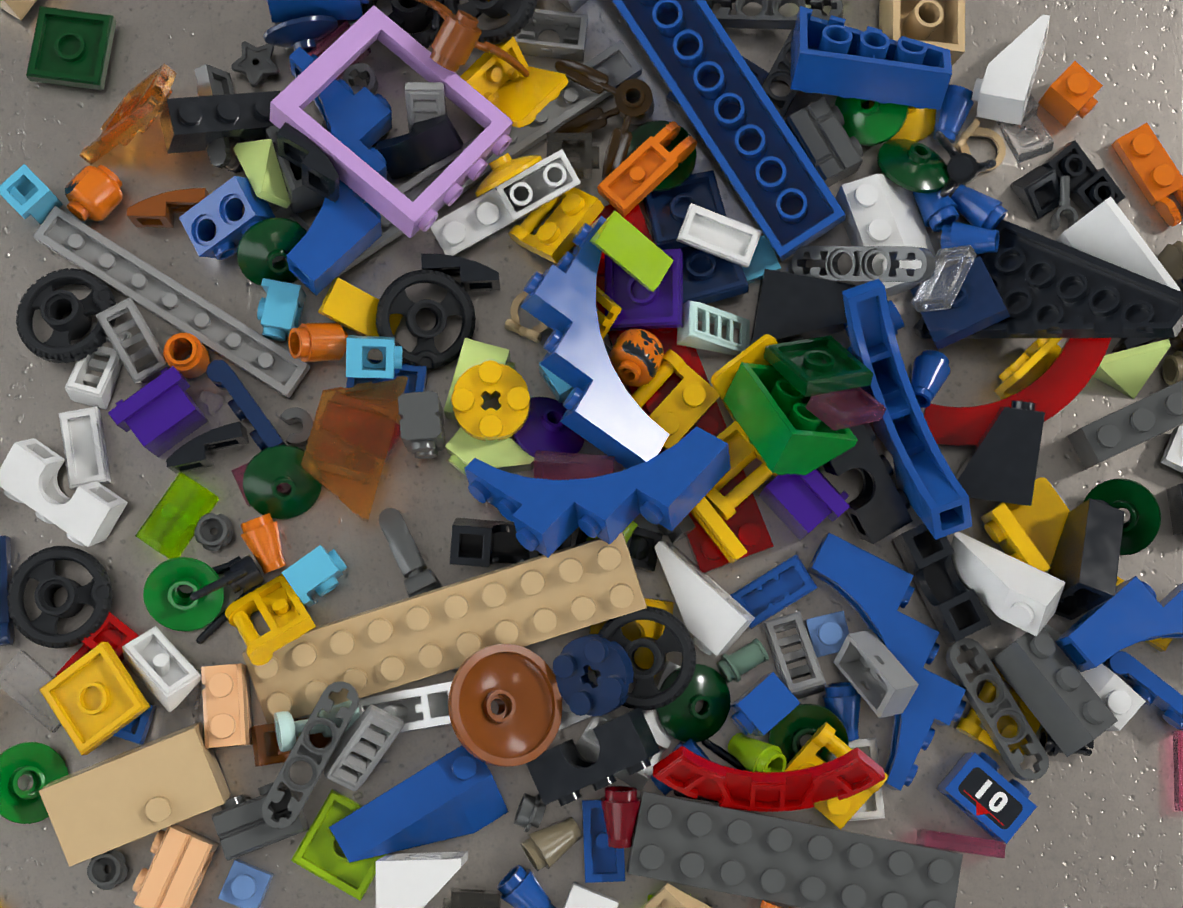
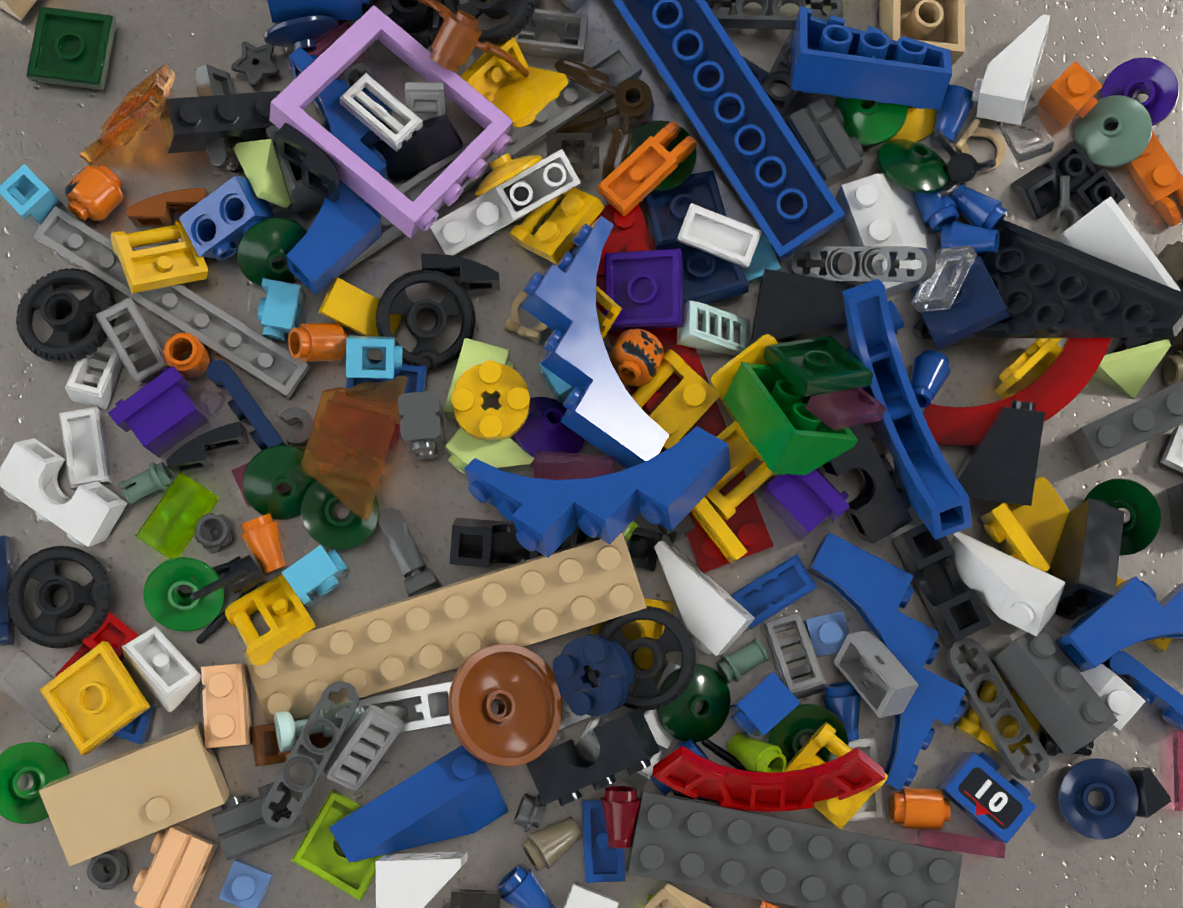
lime slope [590,210,674,292] -> none
none -> yellow plate [111,220,209,294]
none -> sand green pin [119,462,173,505]
none -> dark green dish [301,472,380,550]
none -> white tile [340,73,423,152]
none -> orange brick [889,788,951,830]
none -> dark blue dish [1058,758,1139,840]
none -> sand green dish [1075,95,1152,168]
none -> dark purple dish [1101,57,1179,126]
none -> black slope [1129,767,1171,818]

